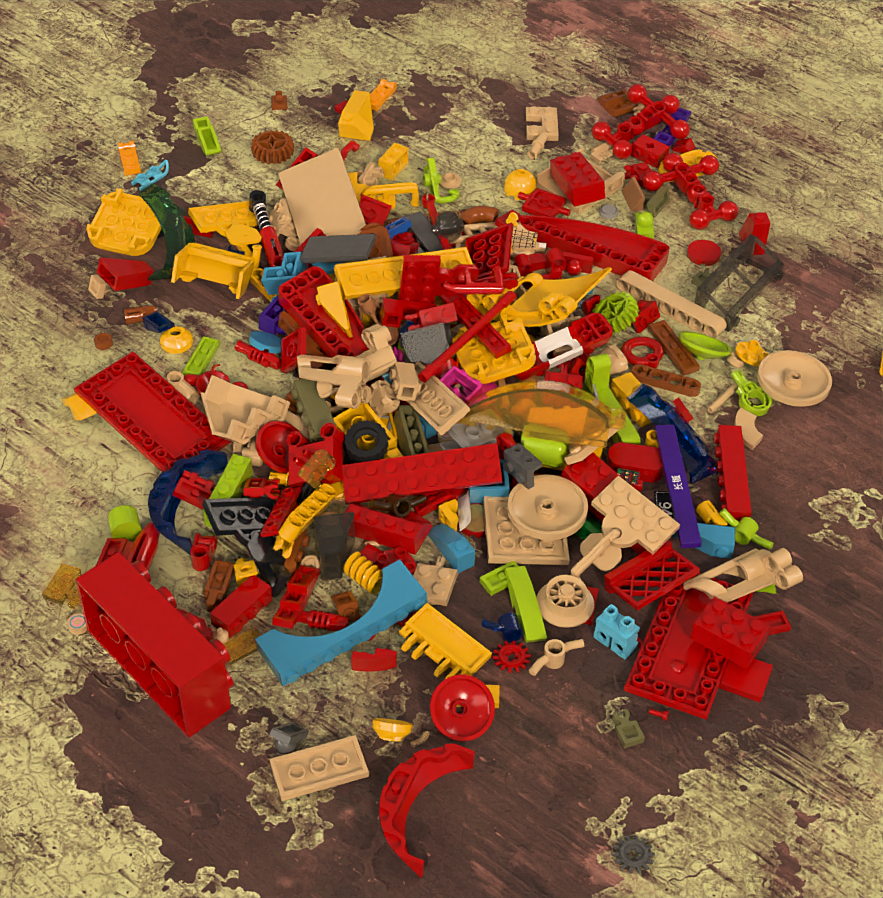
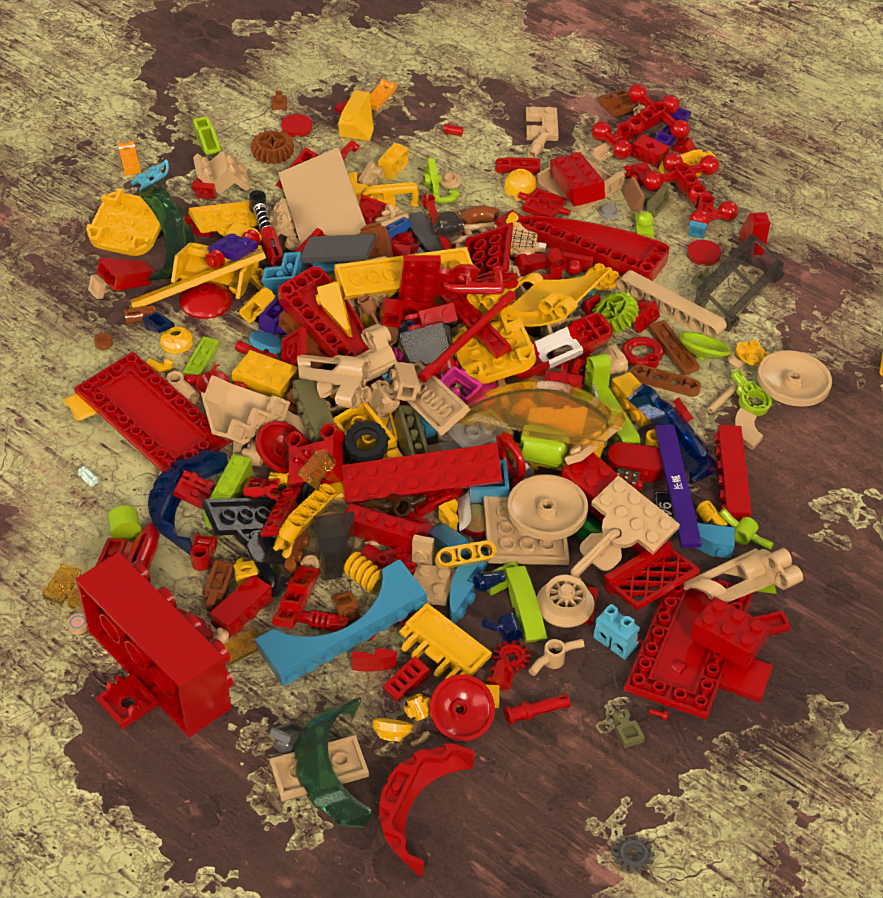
dark grey bracket [503,443,542,489] -> none
none -> light aqua piece [78,466,99,487]
none -> red piece [96,673,159,729]
none -> yellow tile [131,249,266,308]
none -> yellow arm [146,358,174,372]
none -> red dish [179,281,232,319]
none -> red bracket [192,176,217,199]
none -> tan bracket [193,150,250,195]
none -> dark purple plate [206,229,260,269]
none -> yellow brick [232,350,299,400]
none -> yellow brick [239,287,276,323]
none -> red tile [281,114,313,137]
none -> clear green windscreen [294,697,373,828]
none -> tan hips [374,204,409,227]
none -> red slope [382,656,429,702]
none -> yellow gear [404,694,430,721]
none -> tan plate [412,534,434,566]
none -> yellow beam [435,541,496,569]
none -> red pin [443,123,464,137]
none -> dark azure slope [449,551,487,624]
none -> clear blue cone [473,570,505,592]
none -> red tile [487,659,515,691]
none -> red hinge [495,157,540,174]
none -> red pin [504,693,571,726]
none -> yellow dish [585,263,619,291]
none -> dark azure tile [688,220,707,238]

